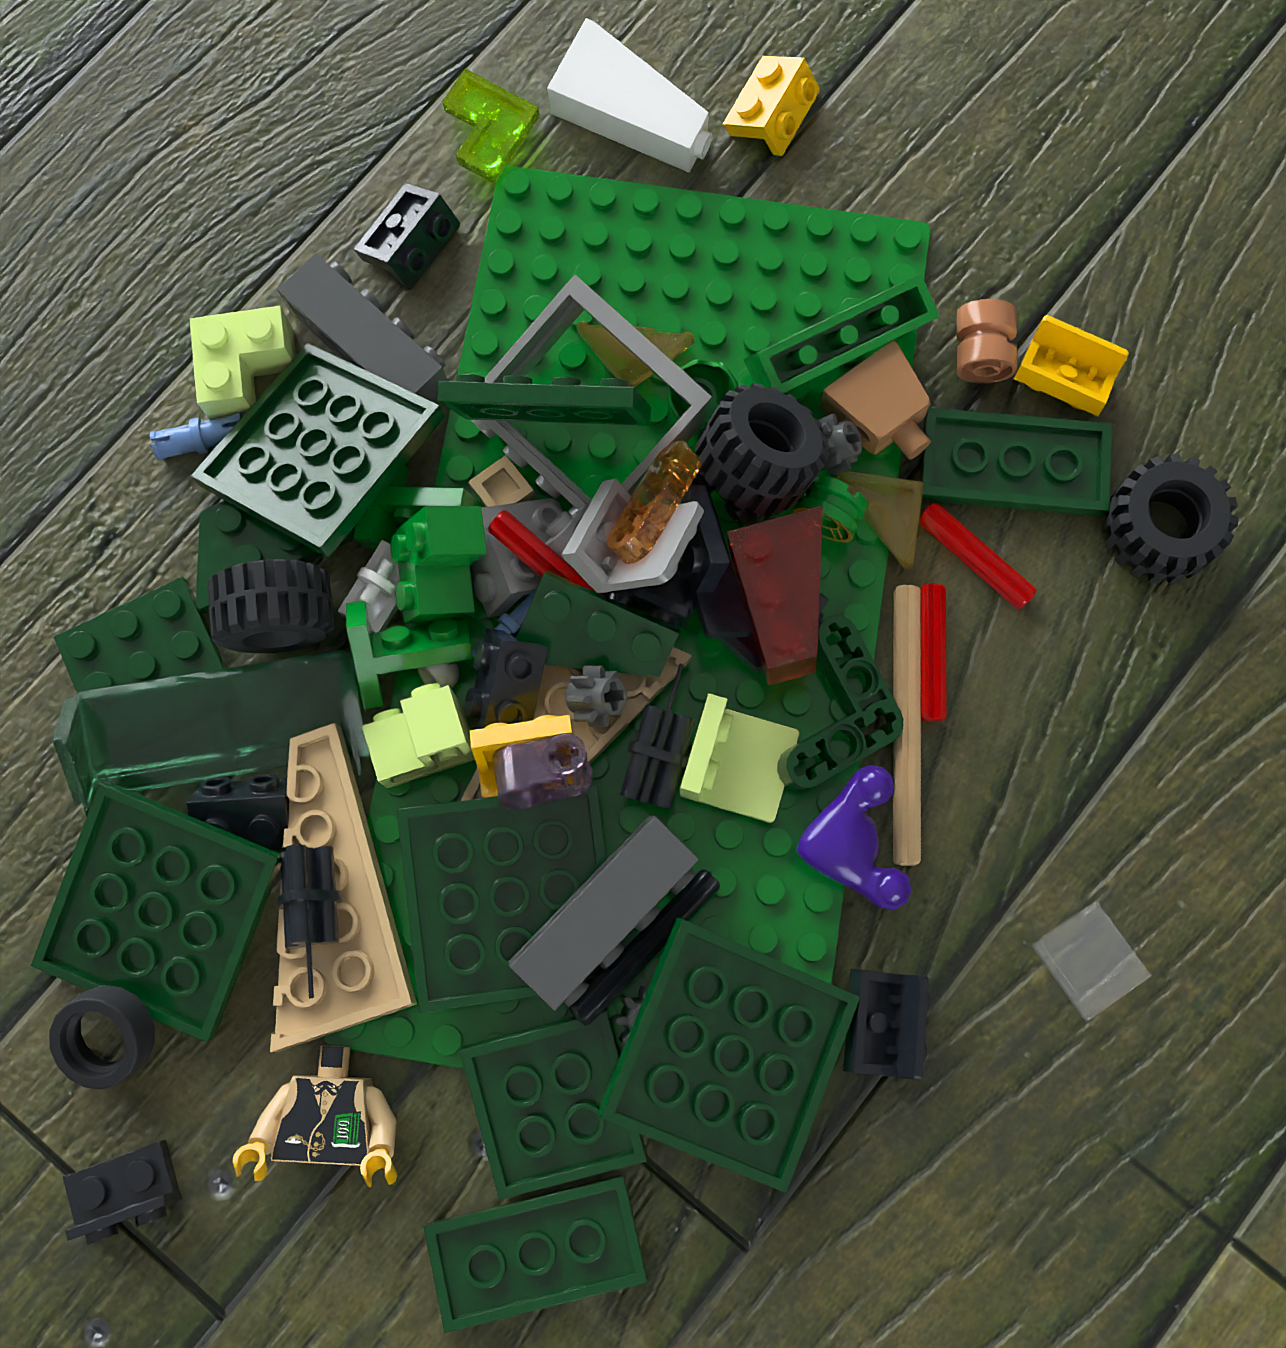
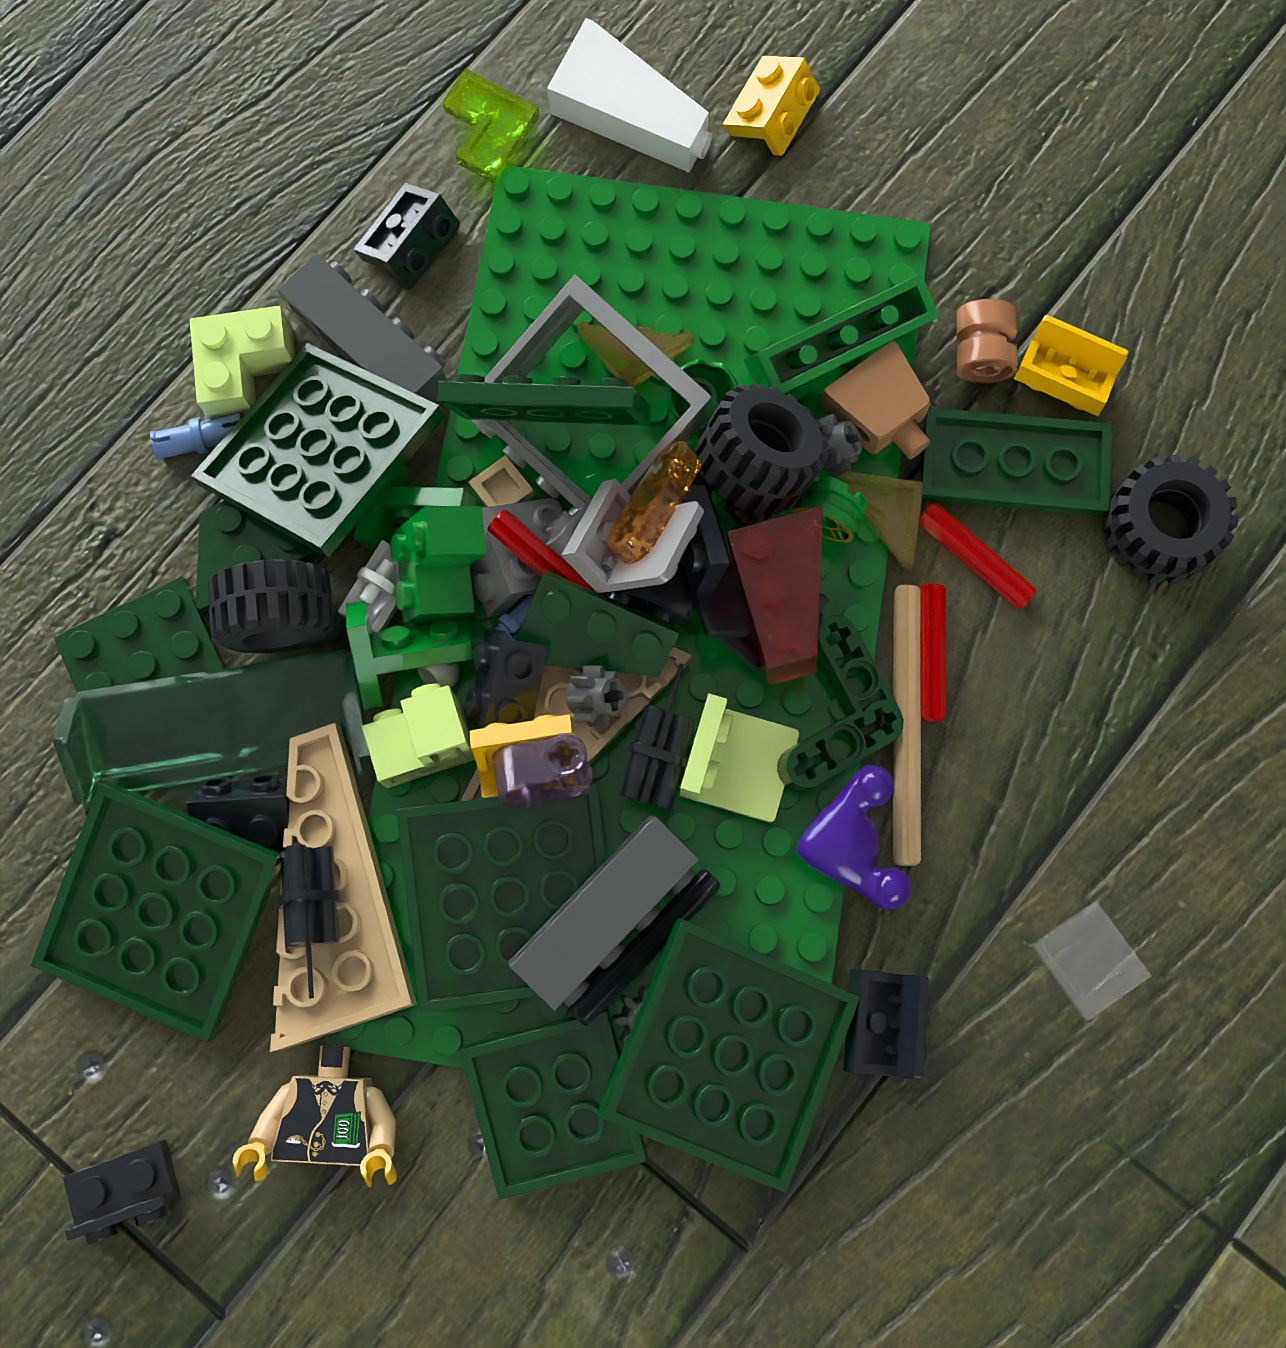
black tyre [49,985,155,1090] -> none
dark green plate [423,1174,648,1333] -> none

